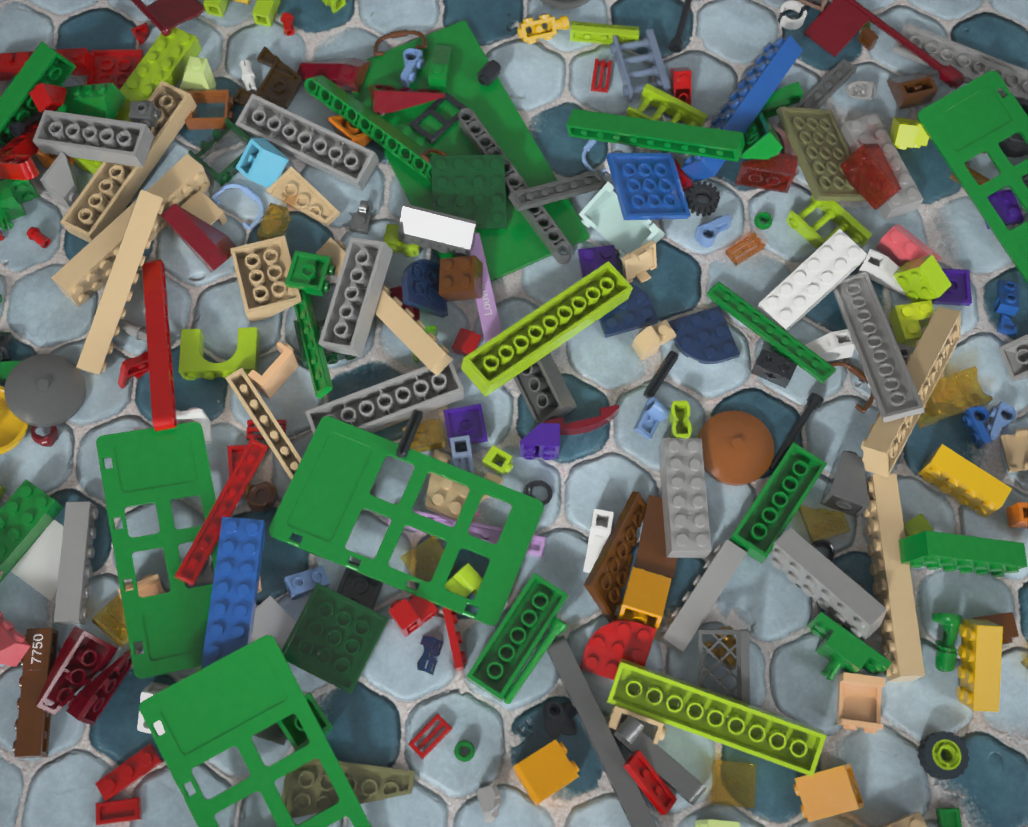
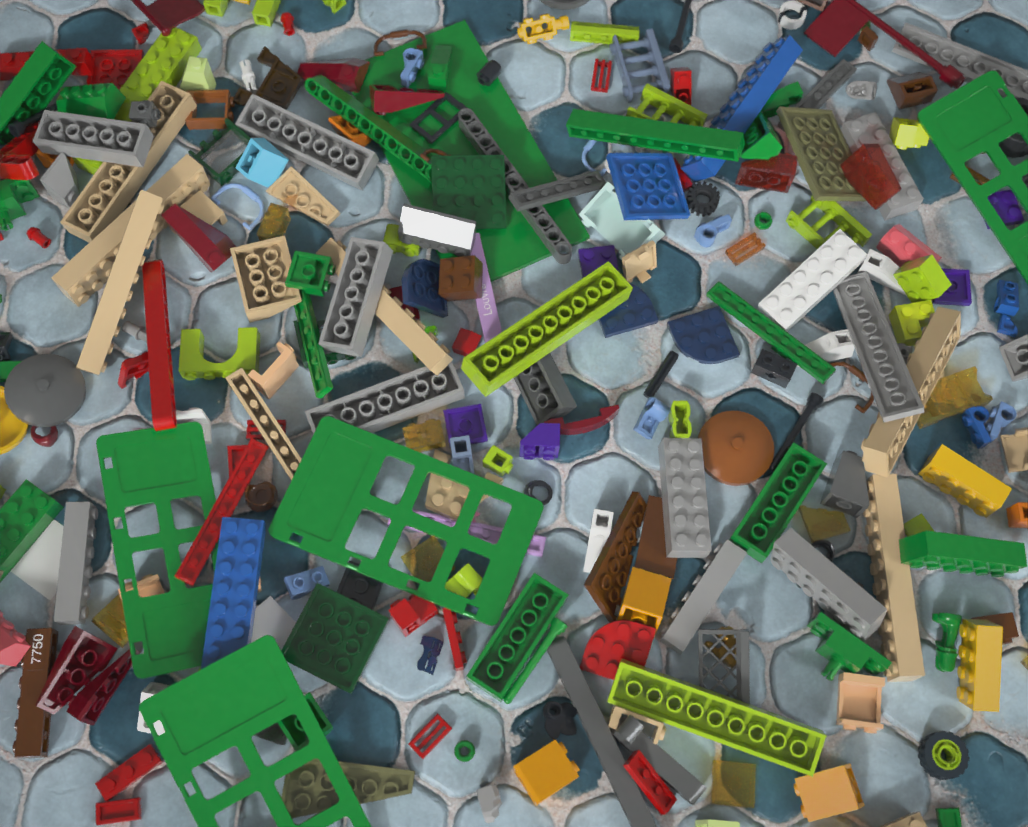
red slope [29,83,67,113] -> none
dark grey plate [349,200,372,235] -> none
black axle [396,409,423,459] -> none
tan brick [632,320,676,360] -> none

